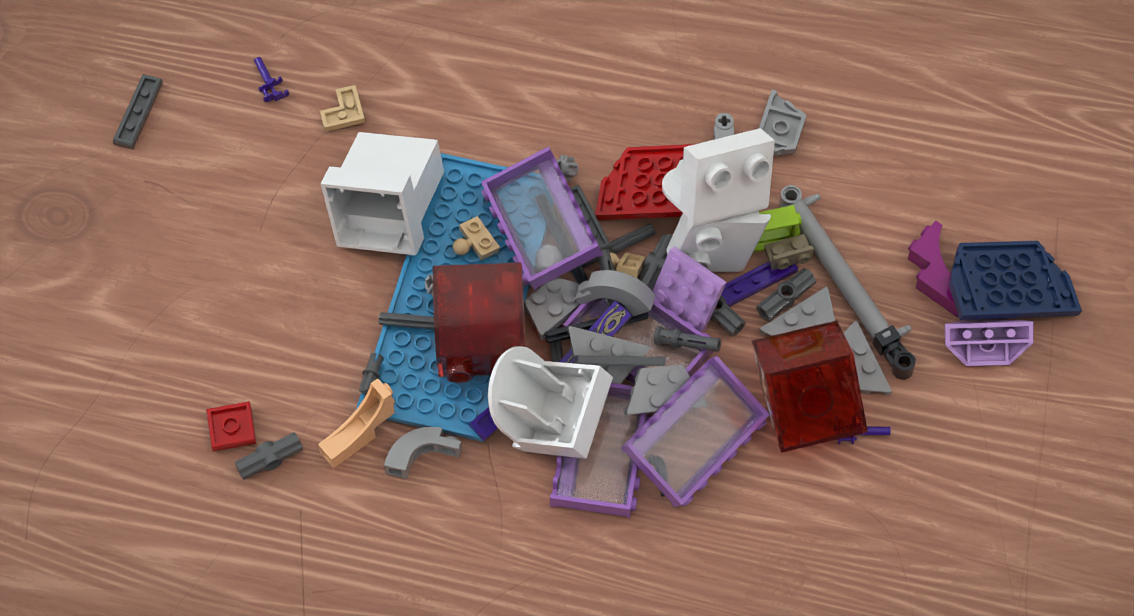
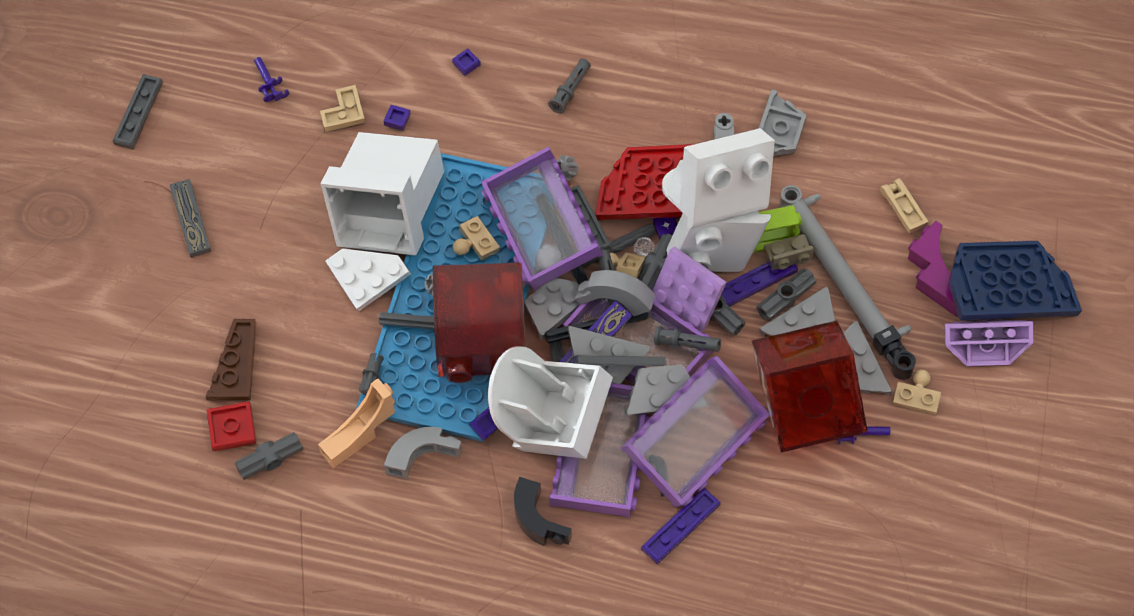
none -> tile [170,179,211,257]
none -> reddish brown wing [206,319,256,401]
none -> white plate [326,249,411,311]
none -> dark purple plate [384,105,411,131]
none -> dark purple tile [452,49,481,76]
none -> black arch [514,477,572,546]
none -> dark grey pin [548,58,591,113]
none -> clear plate [634,237,655,258]
none -> dark purple tile [641,488,721,565]
none -> dark purple tile [653,217,677,240]
none -> tan plate [880,178,928,234]
none -> tan plate [892,369,941,415]

